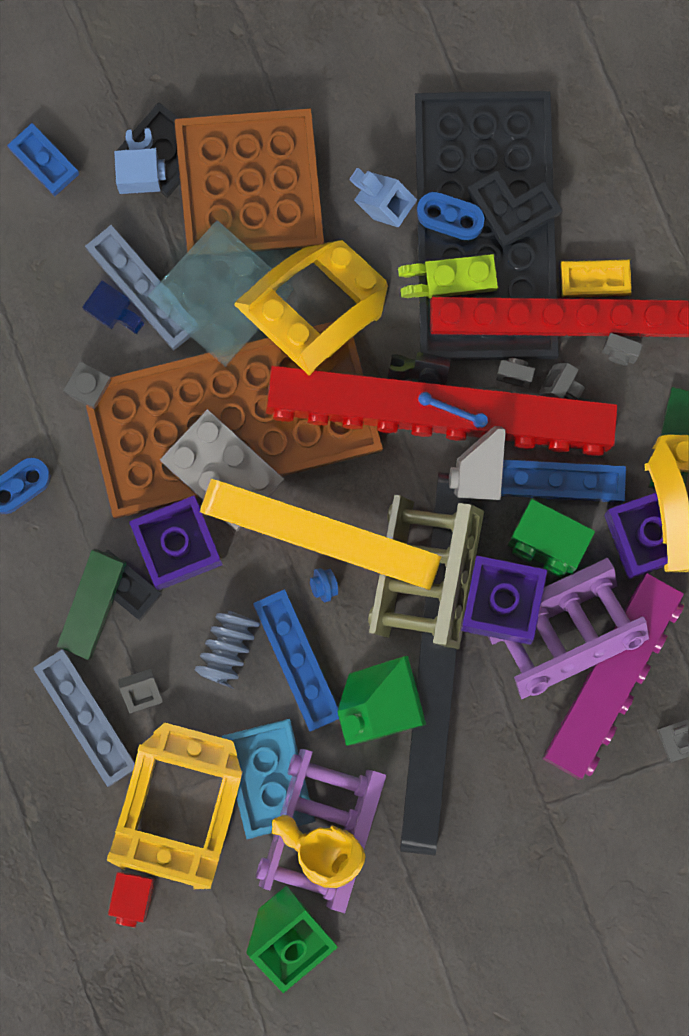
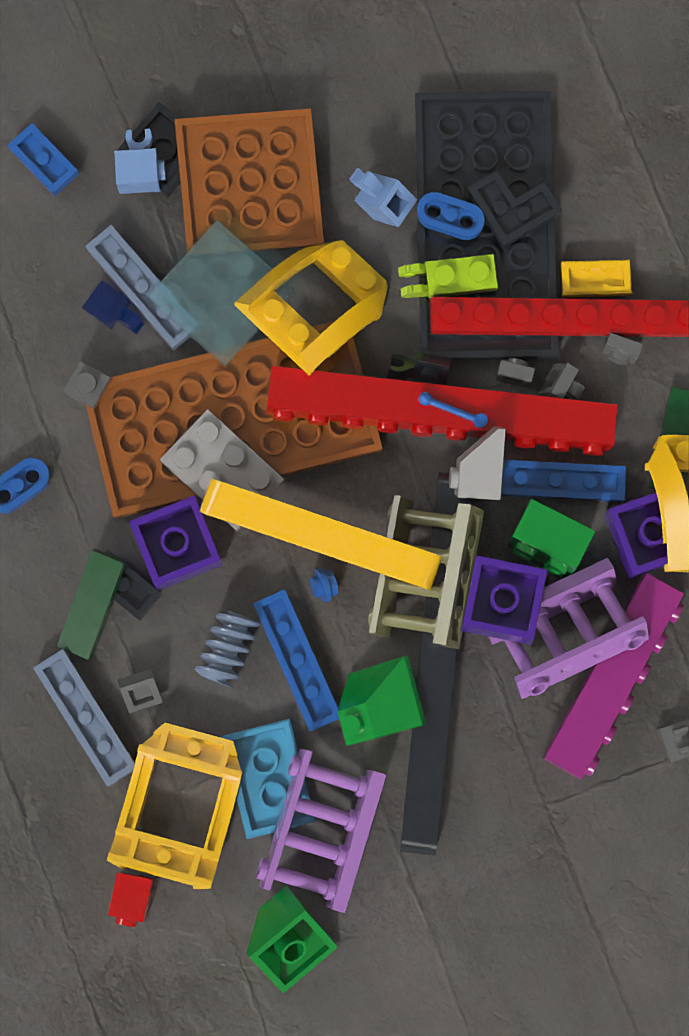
yellow piece [272,814,366,888] -> none

